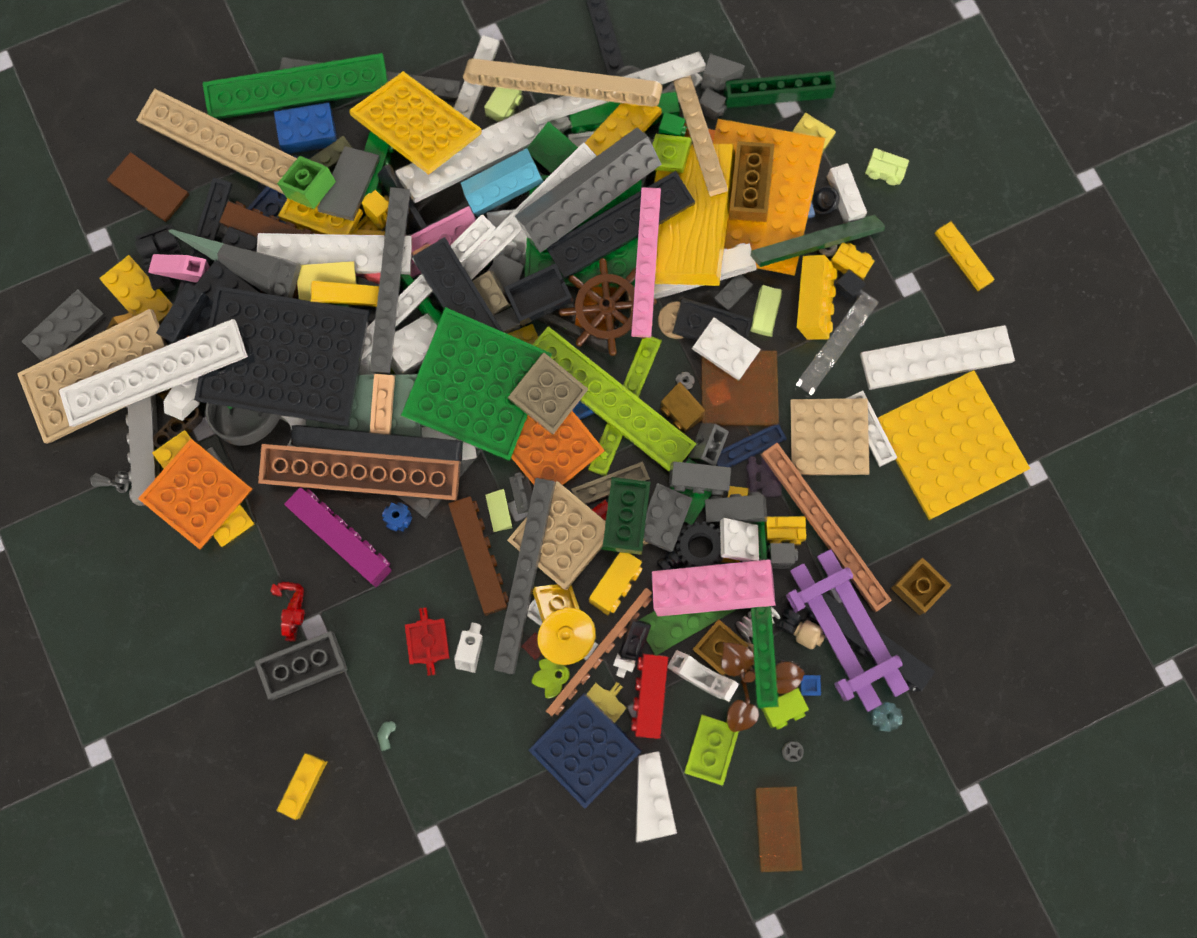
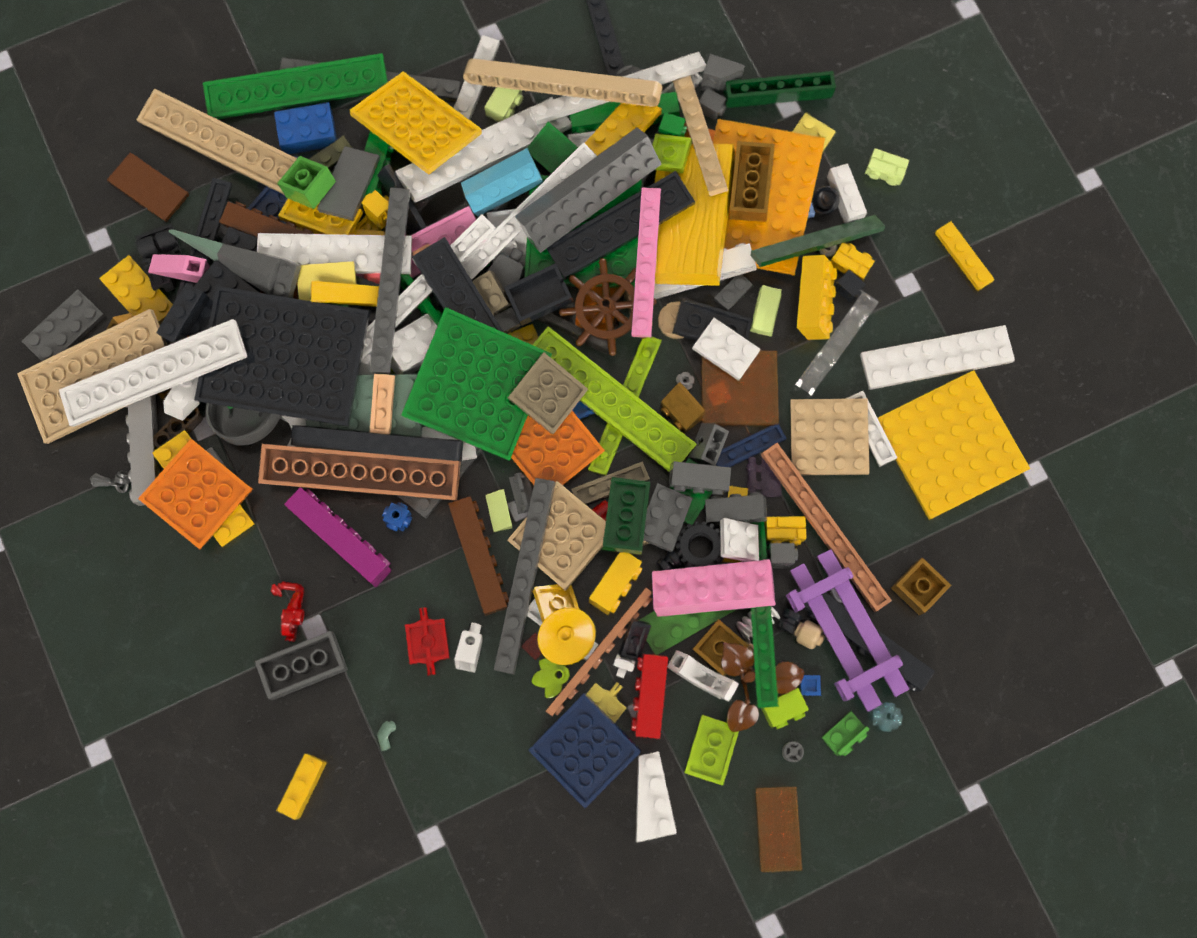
none -> bright green bracket [821,711,869,756]

